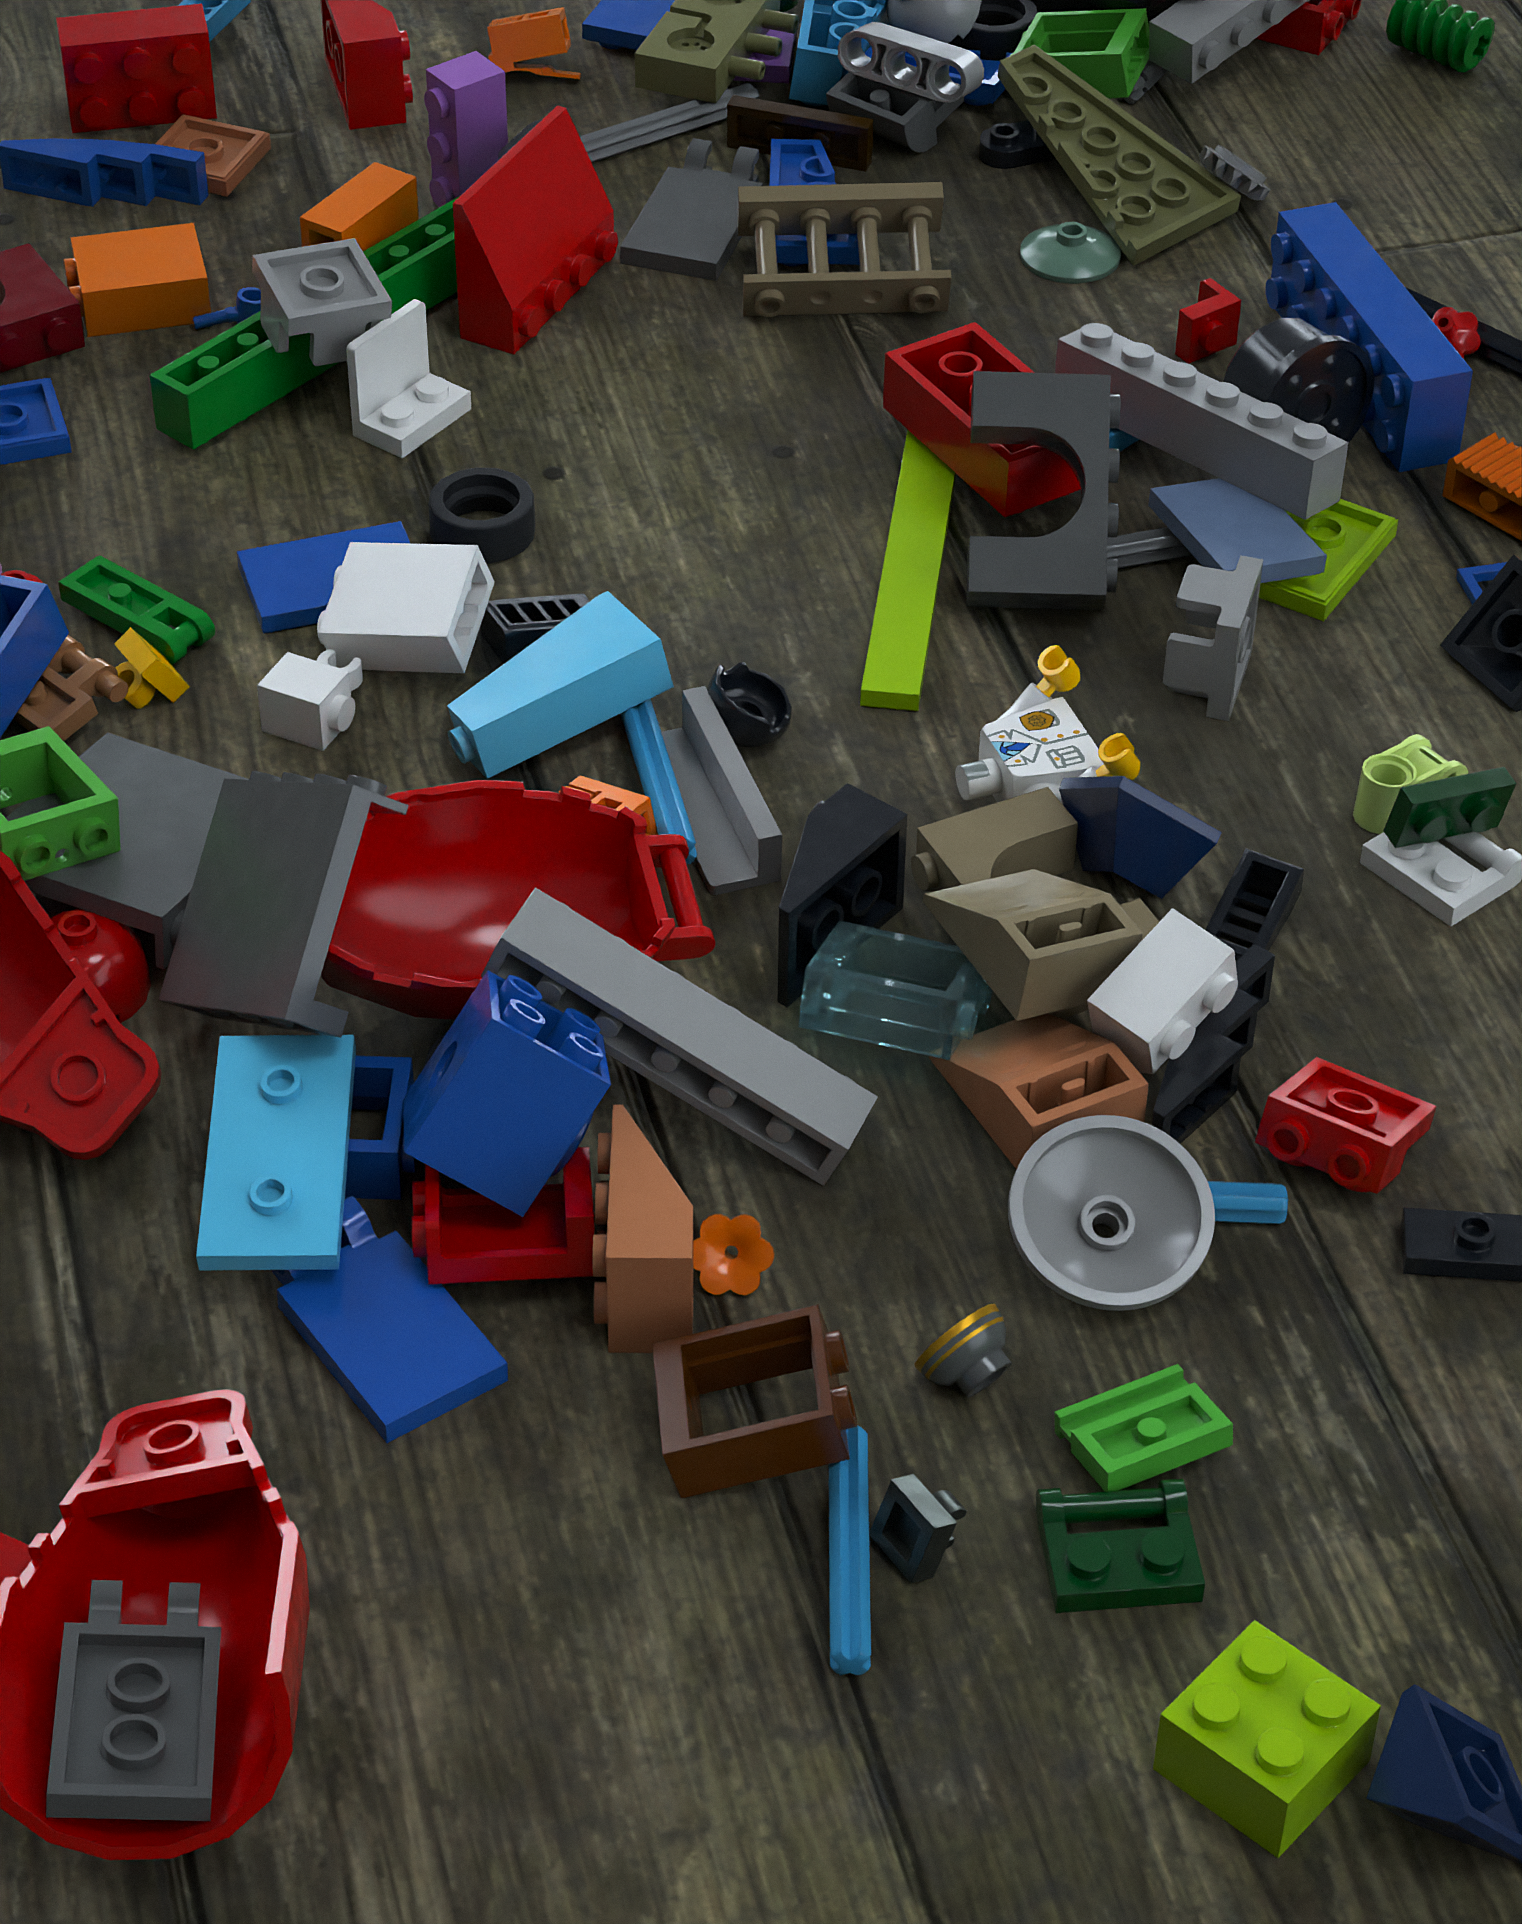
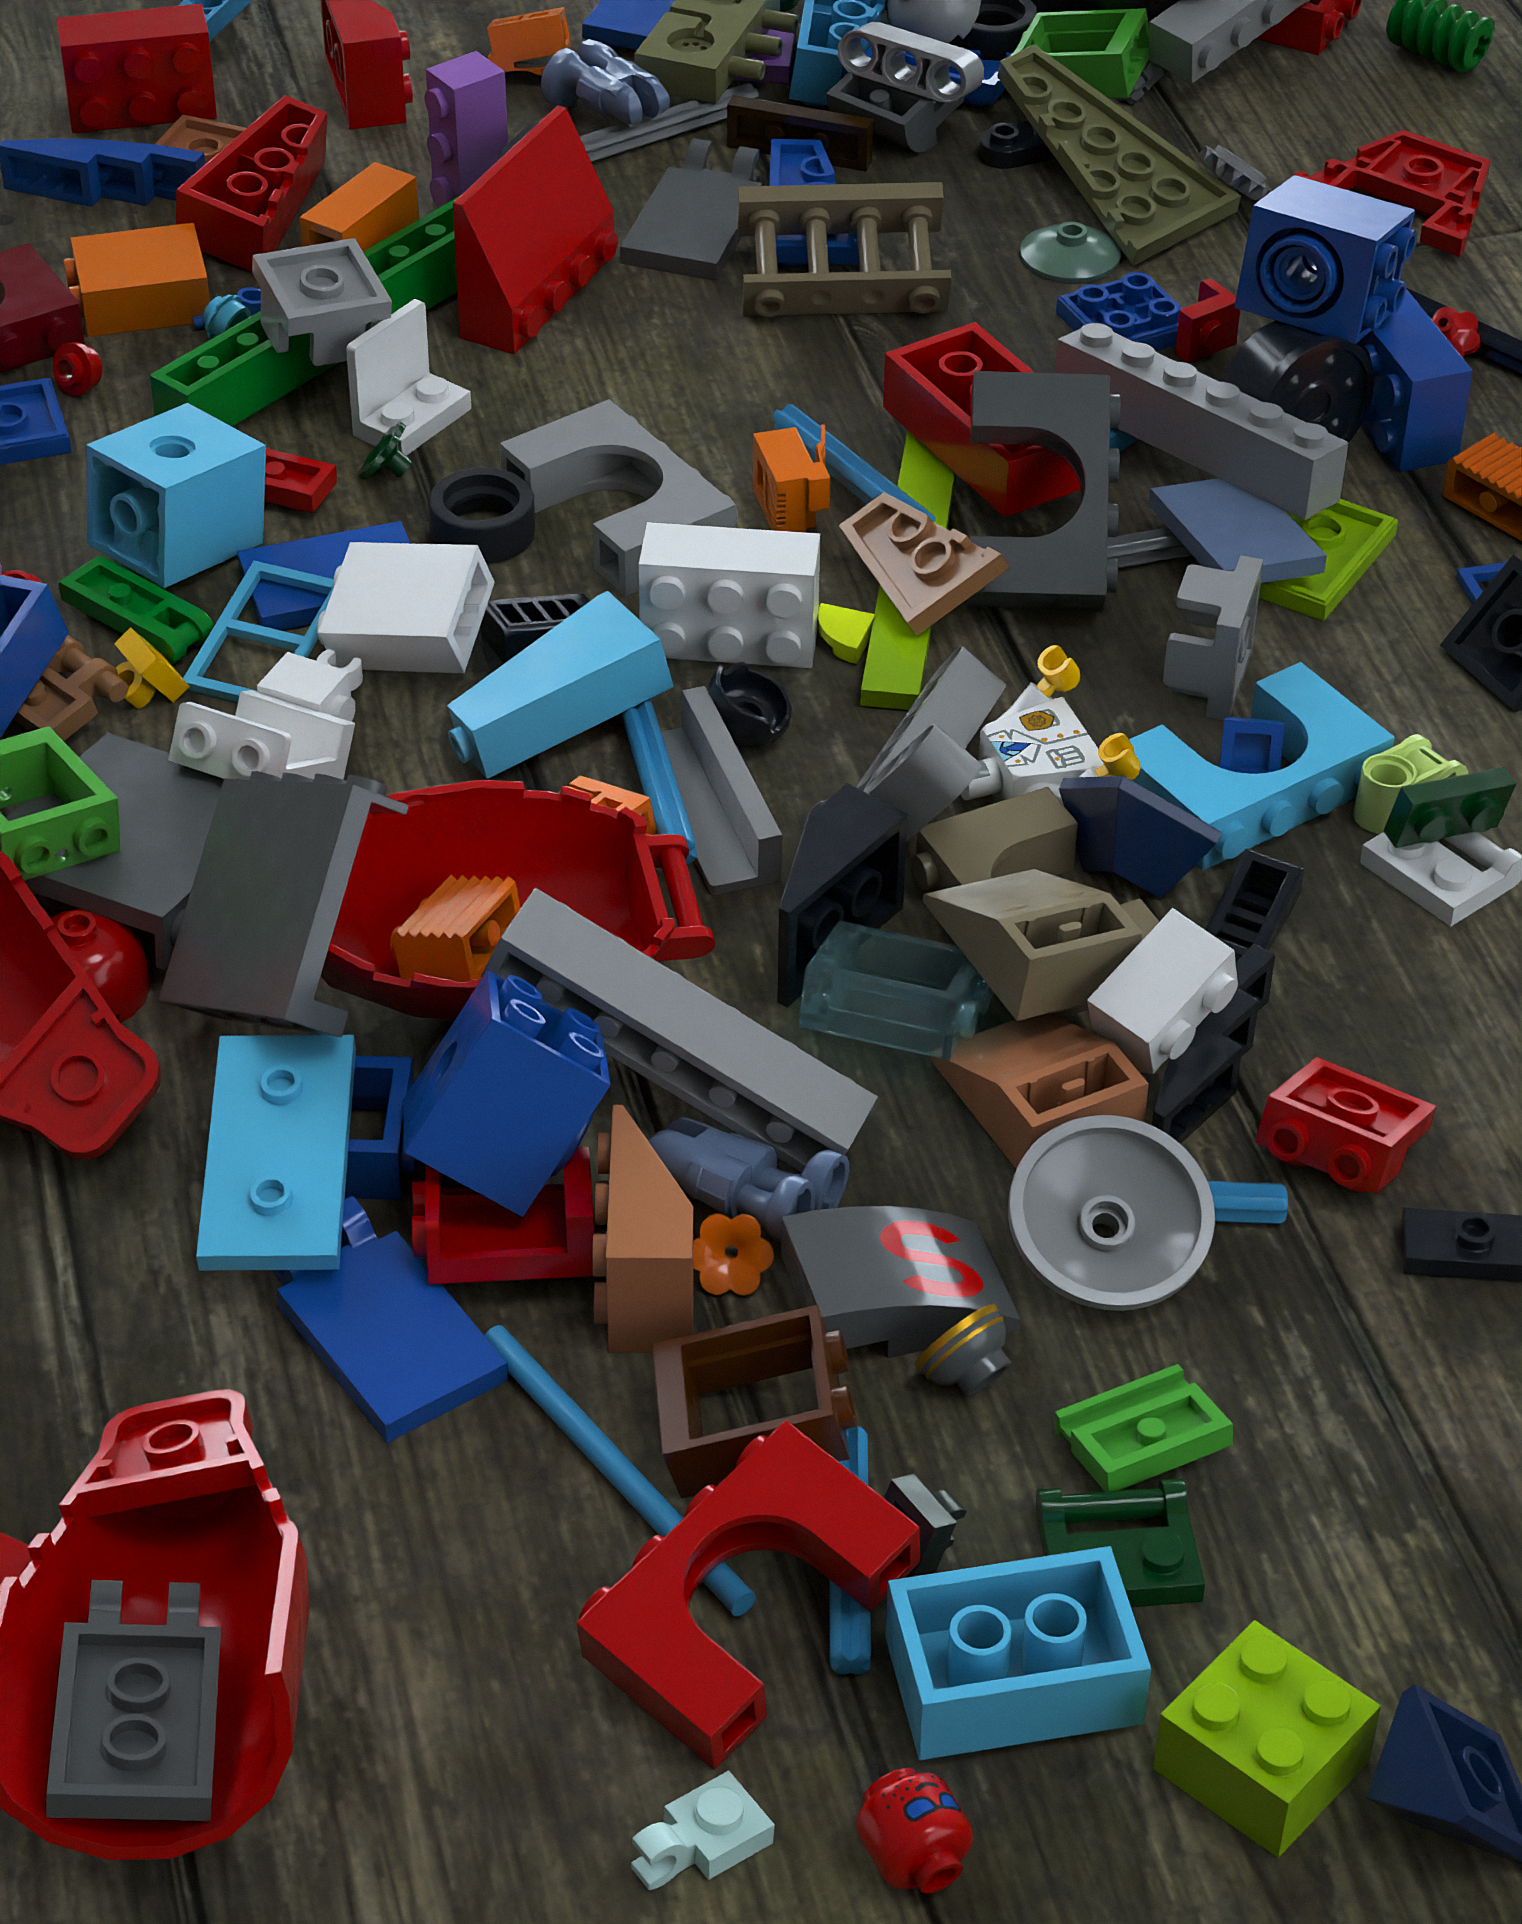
none -> red plate [53,342,102,396]
none -> medium azure brick [86,403,266,588]
none -> white panel [168,690,355,780]
none -> red wedge [176,95,327,272]
none -> medium azure window [183,561,334,703]
none -> medium azure plate [203,294,251,339]
none -> red plate [264,448,337,513]
none -> dark green plant [357,422,412,480]
none -> orange brick [390,875,521,982]
none -> dark azure bar [485,1325,756,1616]
none -> light grey arch [500,399,738,597]
none -> sand blue piece [541,39,670,125]
none -> red arch [576,1420,920,1770]
none -> light aqua plate [631,1770,775,1890]
none -> white brick [639,522,820,668]
none -> sand blue piece [648,1117,849,1243]
none -> orange piece [753,424,830,533]
none -> dark azure axle [772,404,935,522]
none -> dark grey slope [781,1206,1021,1358]
none -> neon yellow tile [818,603,875,664]
none -> medium nougat wing [838,492,1011,635]
none -> red head [855,1768,974,1893]
none -> light grey beam [856,646,1006,842]
none -> medium azure brick [885,1546,1151,1761]
none -> blue tile [1056,272,1183,351]
none -> medium azure arch [1129,662,1395,871]
none -> blue tile [1219,716,1285,774]
none -> blue brick [1234,175,1417,344]
none -> red wing [1290,130,1491,257]

